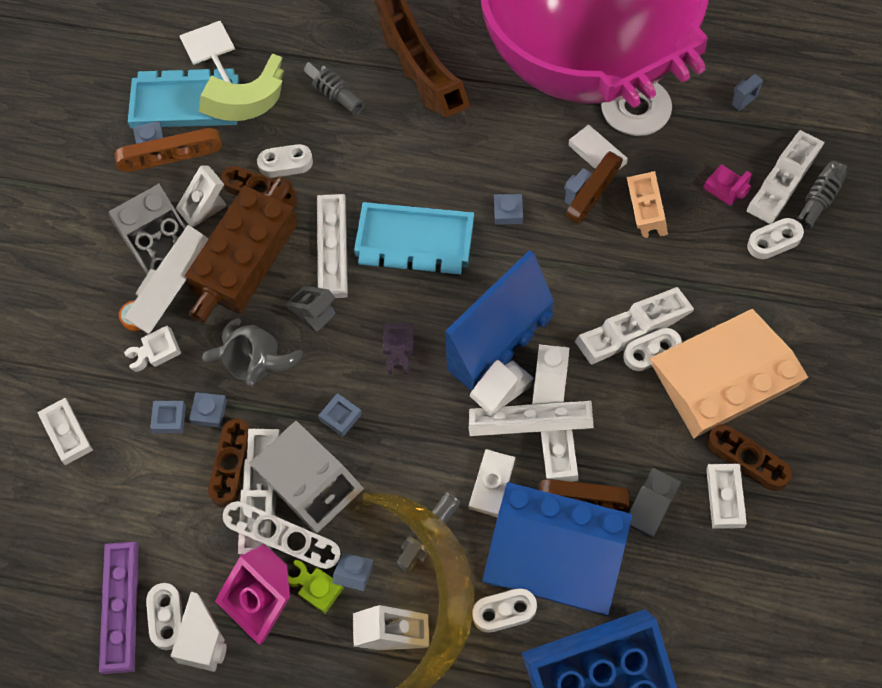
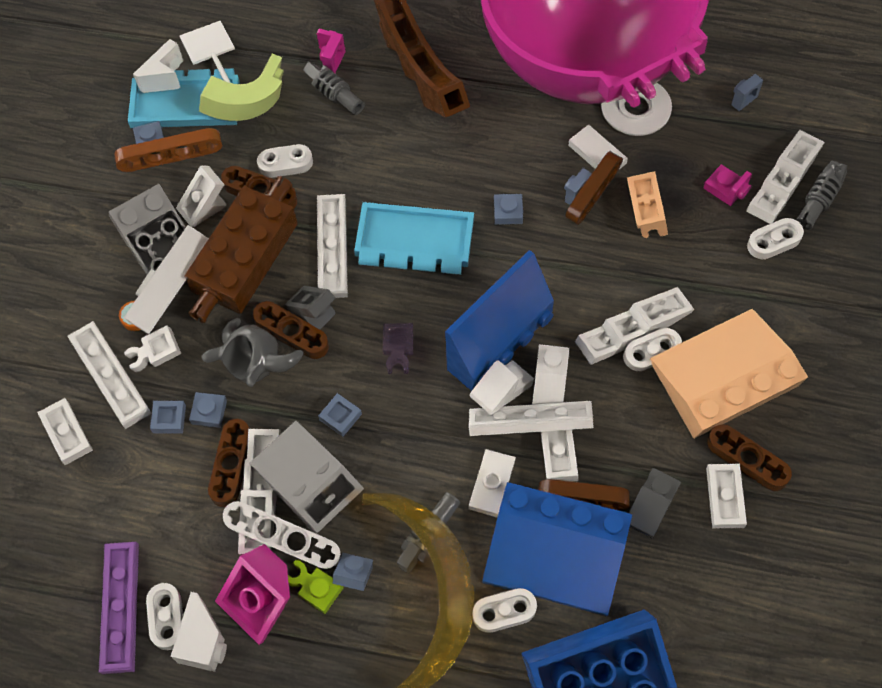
white slope [353,605,429,650] -> none
none -> white tile [68,321,152,429]
none -> white slope [133,39,183,93]
none -> reddish brown beam [253,301,329,359]
none -> dark pink bracket [317,29,346,73]

